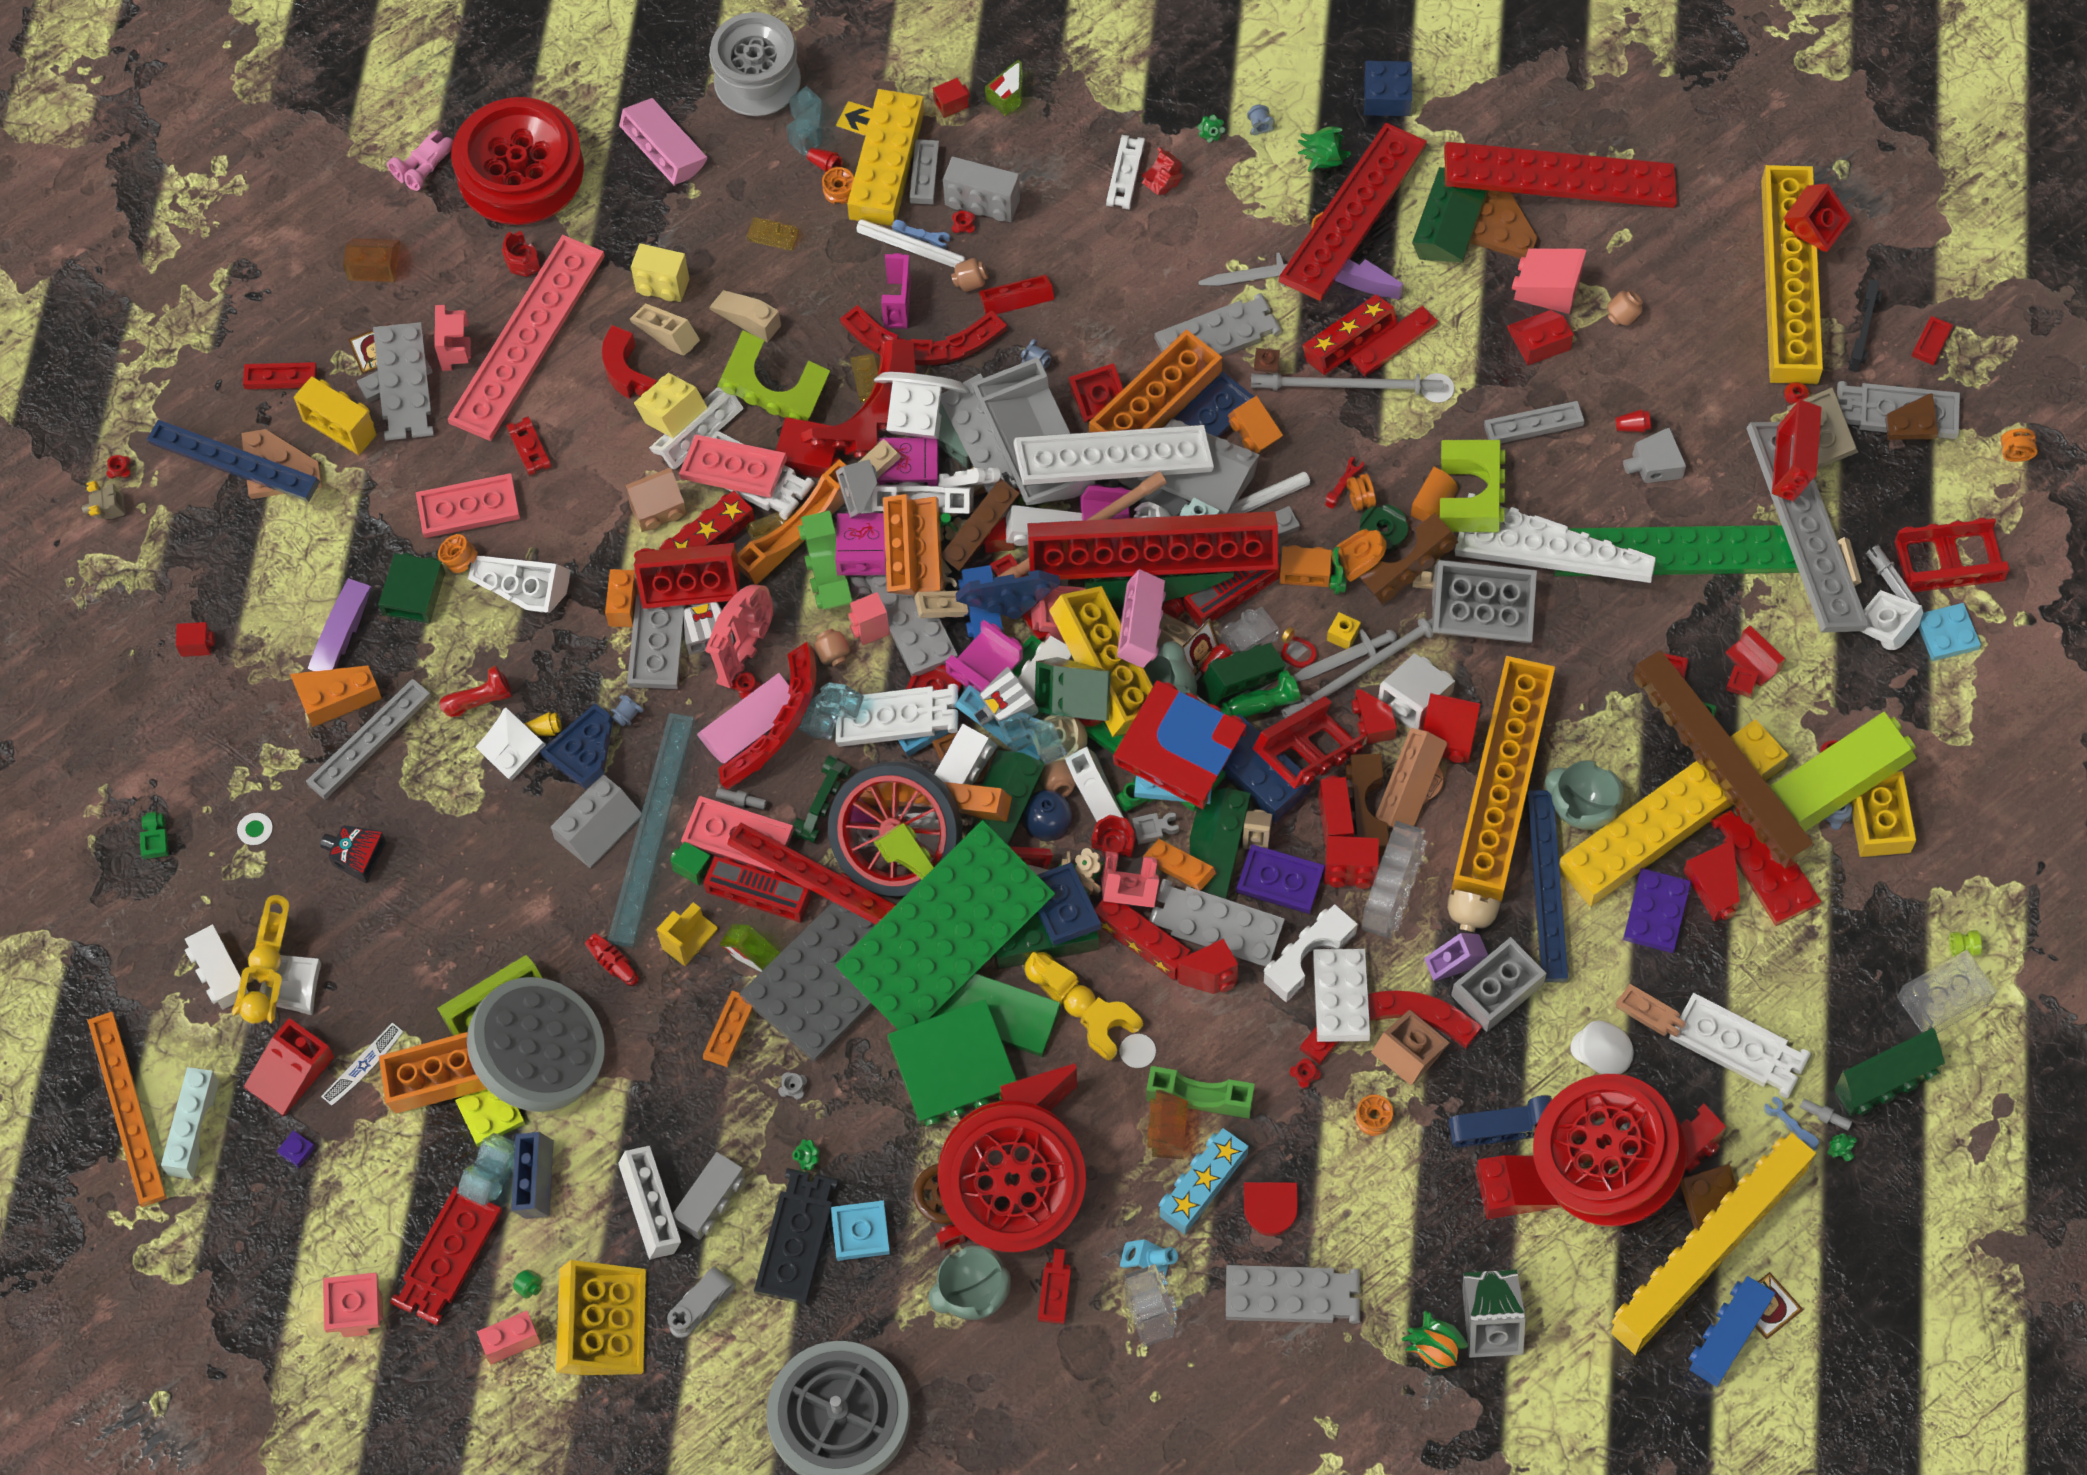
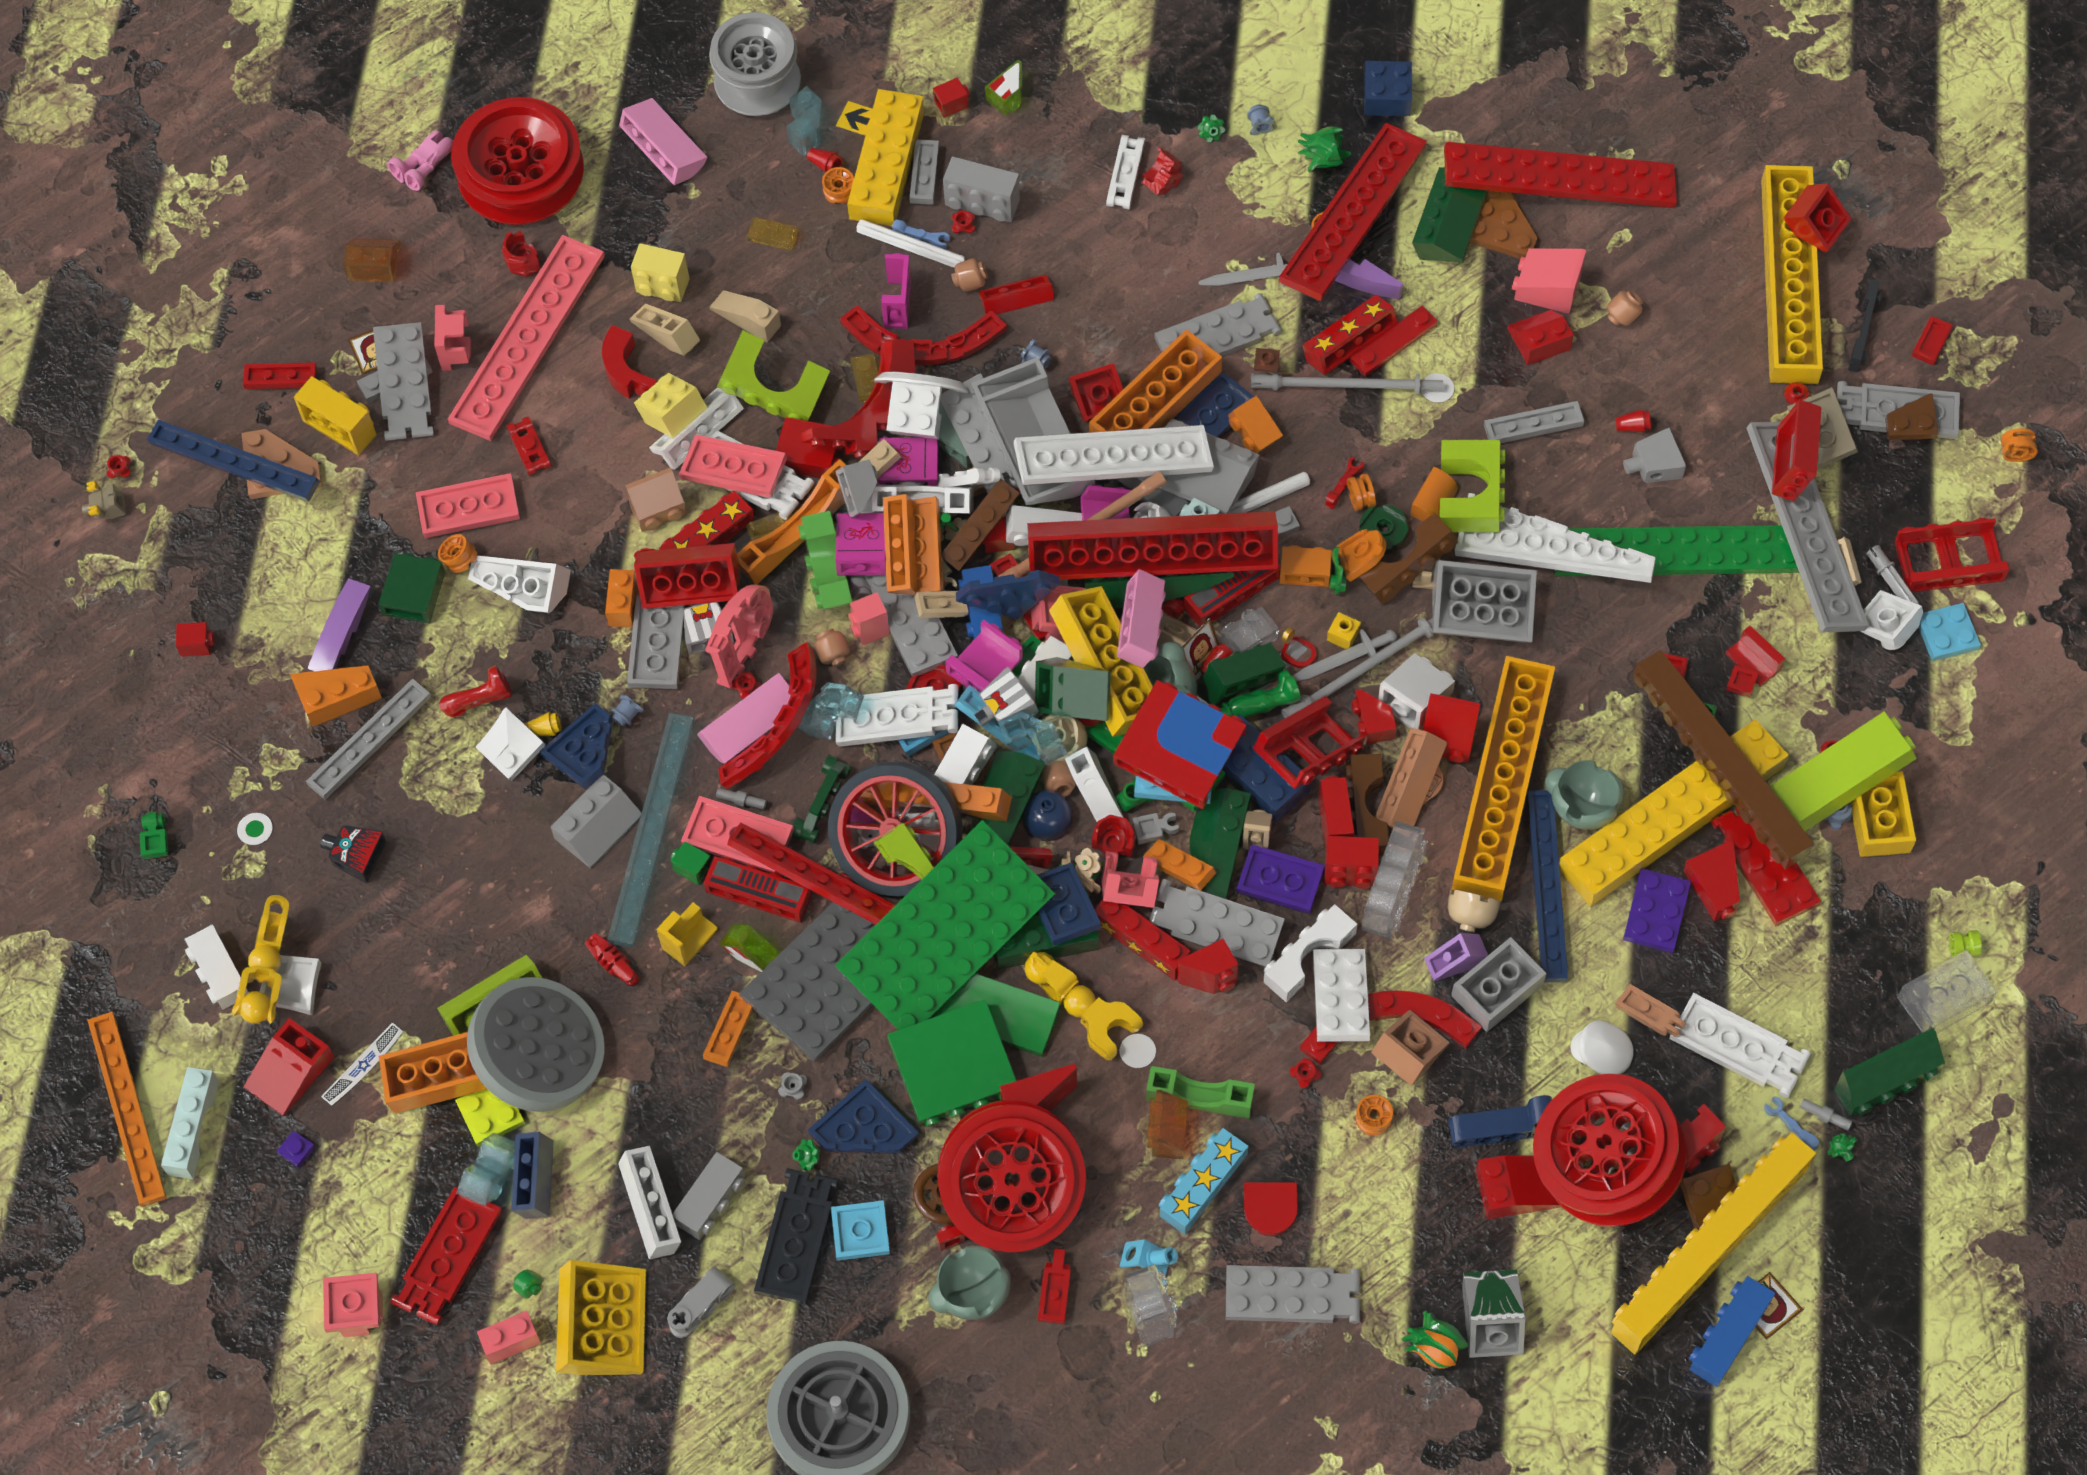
none -> dark blue plate [808,1079,919,1153]

